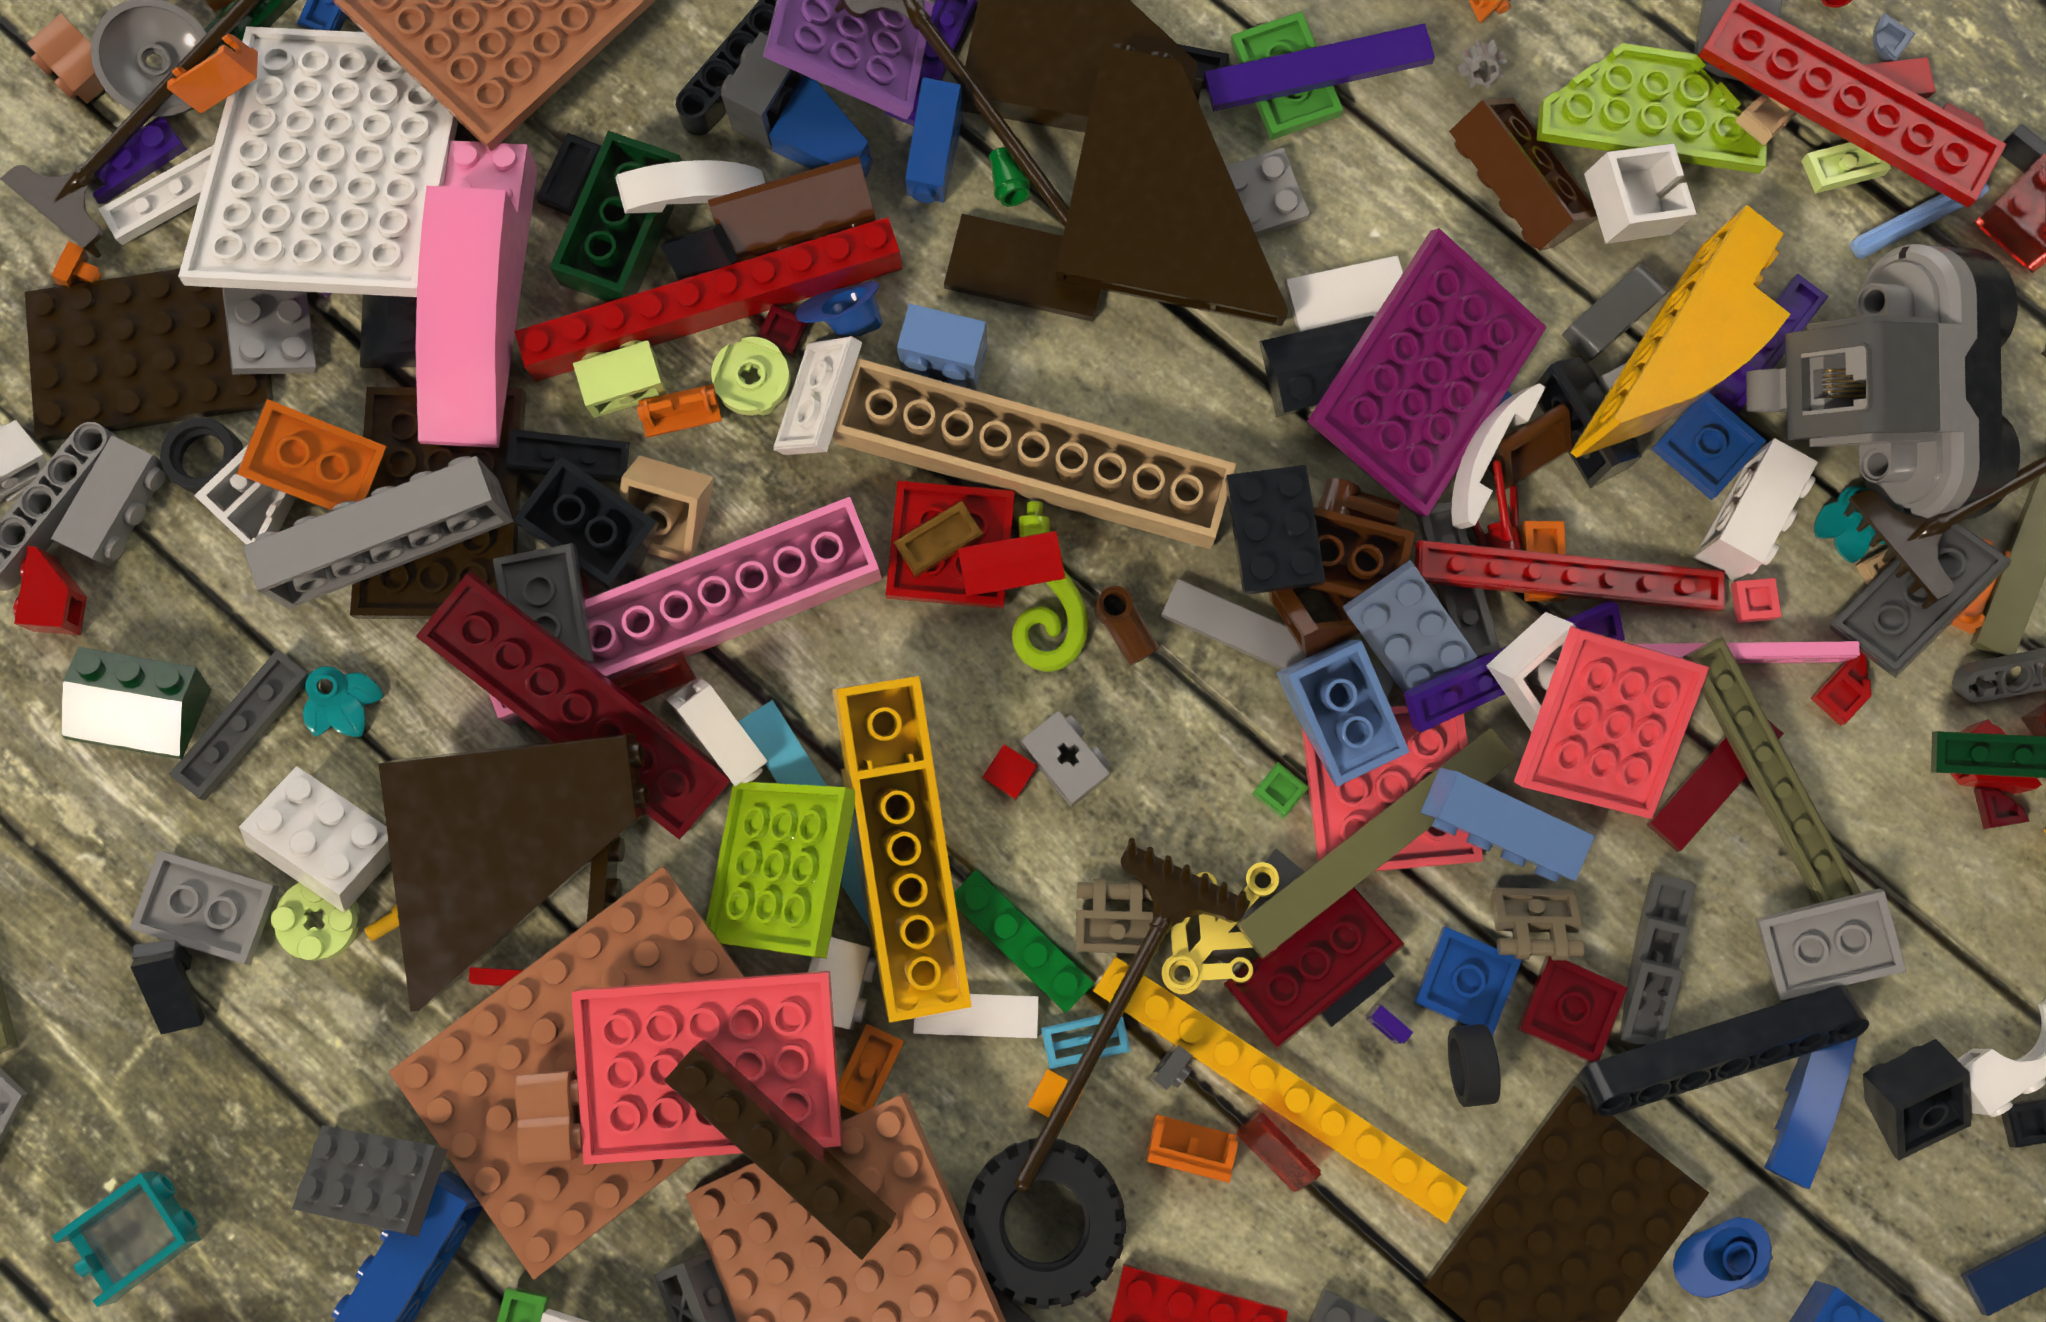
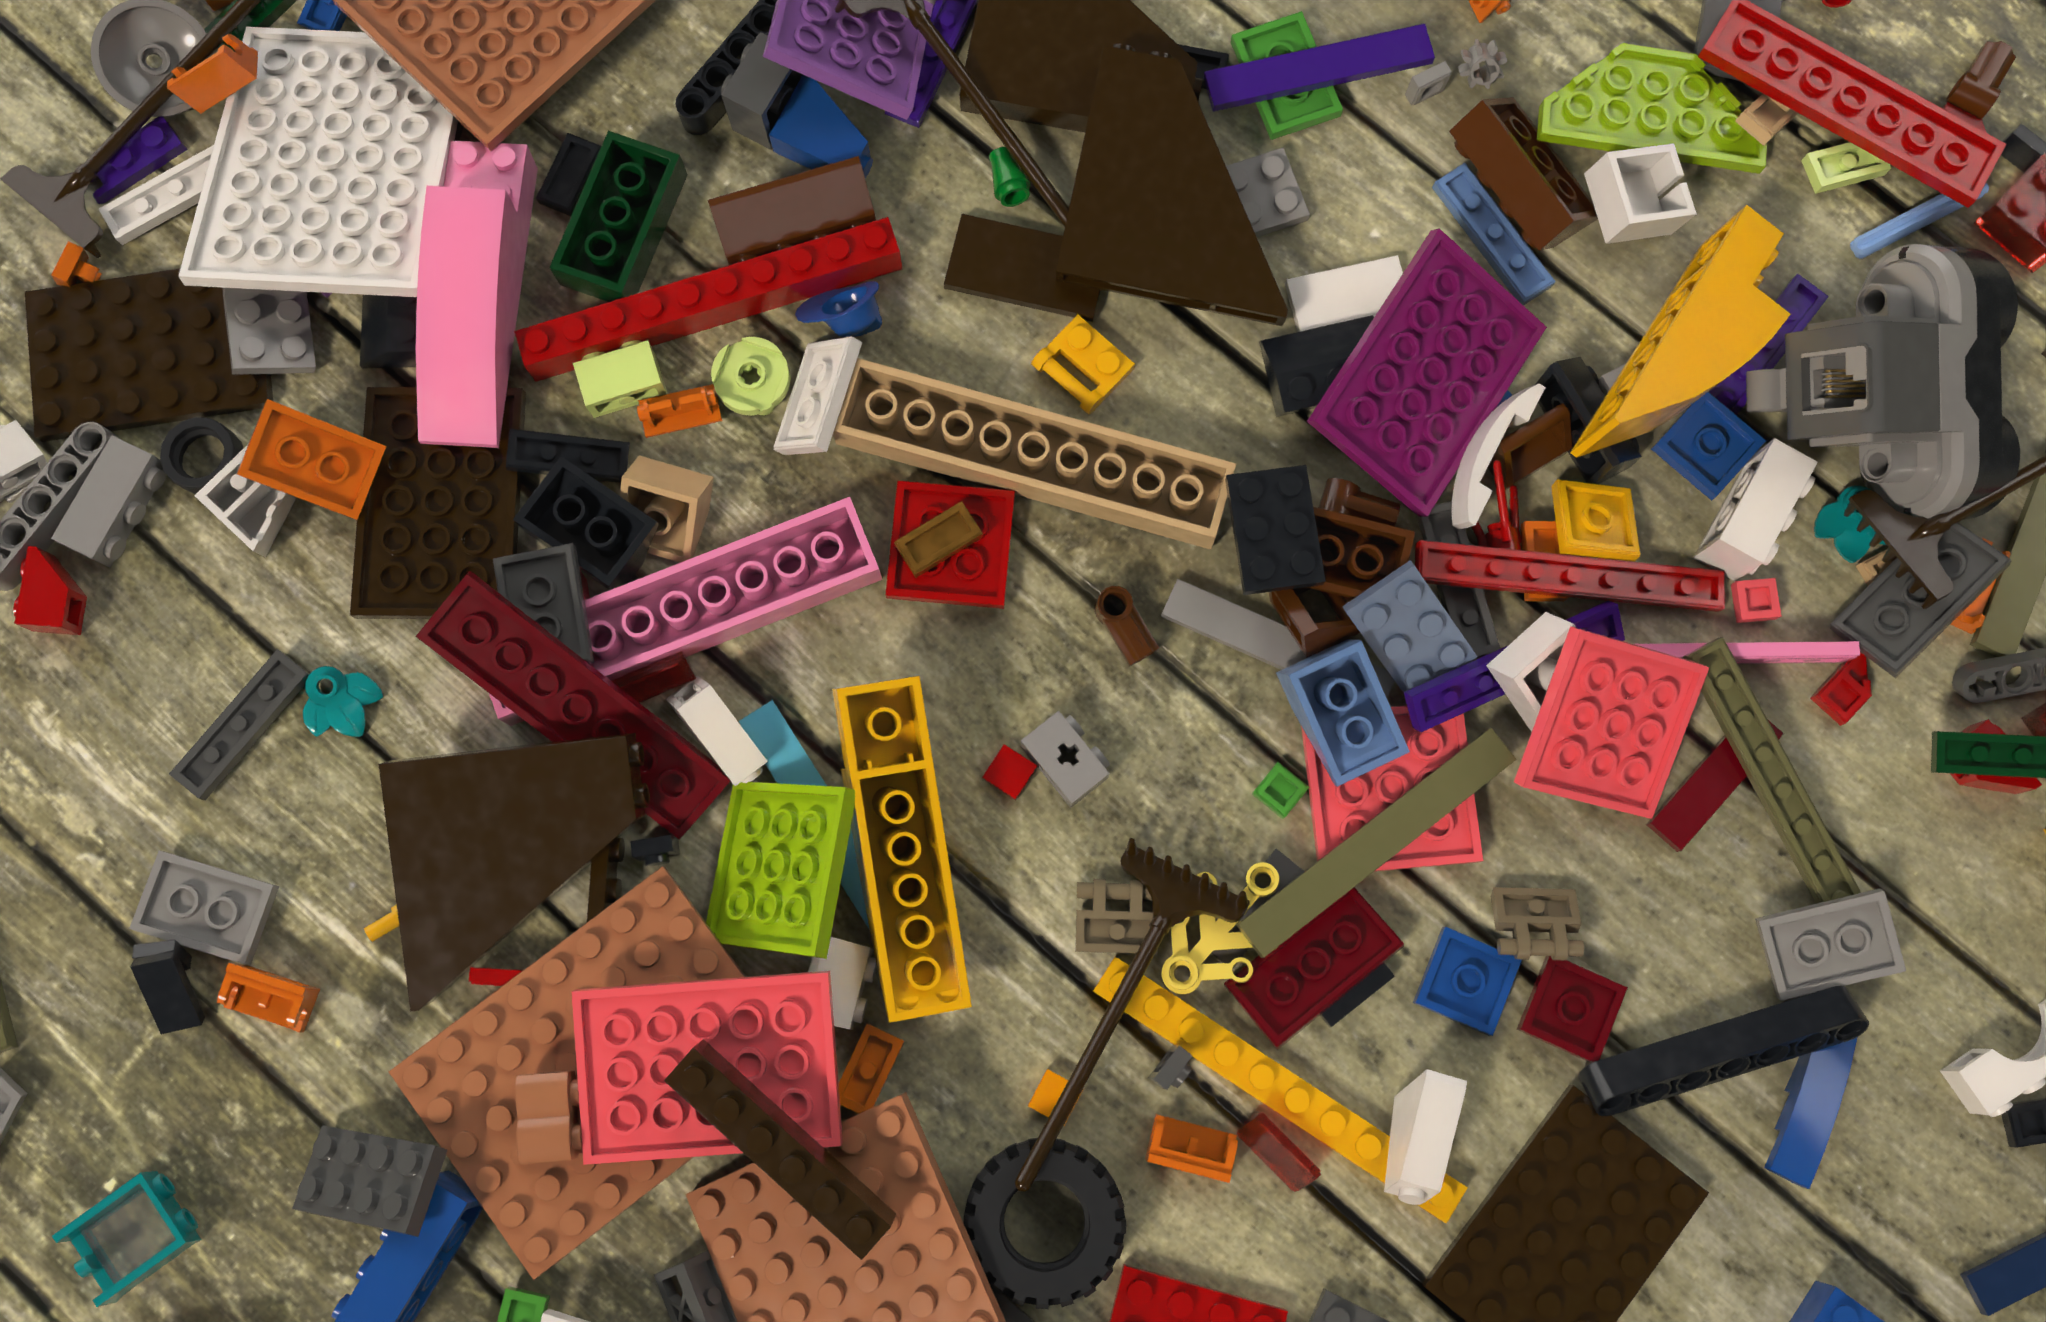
nougat brick [27,13,104,104] -> none
slope [62,647,211,760] -> none
white brick [239,766,391,913] -> none
light grey brick [243,456,514,609] -> none
yellowish green plate [271,883,360,961] -> none
white slope [616,160,765,214] -> none
black tile [660,224,738,280] -> none
dark red tile [757,305,809,357] -> none
medium blue brick [897,303,988,391] -> none
blue slope [905,77,963,203] -> none
white tile [913,994,1039,1038] -> none
green plate [954,870,1094,1014] -> none
red piece [958,531,1065,597] -> none
lime plant [1012,501,1088,672] -> none
medium azure tile [1041,1014,1130,1069] -> none
dark purple tile [1365,1005,1413,1044] -> none
medium blue brick [1420,768,1595,883] -> none
black tyre [1448,1024,1501,1107] -> none
dark grey beam [1562,262,1670,363] -> none
dark grey slope [1619,872,1696,1046] -> none
blue piece [1673,1217,1773,1298] -> none
black slope [1863,1039,1971,1161] -> none
red tile [1864,57,1936,98] -> none
sand blue tile [1873,13,1916,62] -> none
dark red tile [1974,788,2030,829] -> none
none -> orange hinge [217,963,320,1032]
none -> black plate [630,835,680,866]
none -> yellow plate [1031,314,1135,415]
none -> white slope [1384,1069,1467,1205]
none -> light grey tile [1405,61,1452,105]
none -> medium blue tile [1432,163,1556,306]
none -> yellow tile [1551,479,1641,562]
none -> reddish brown piece [1945,41,2016,119]

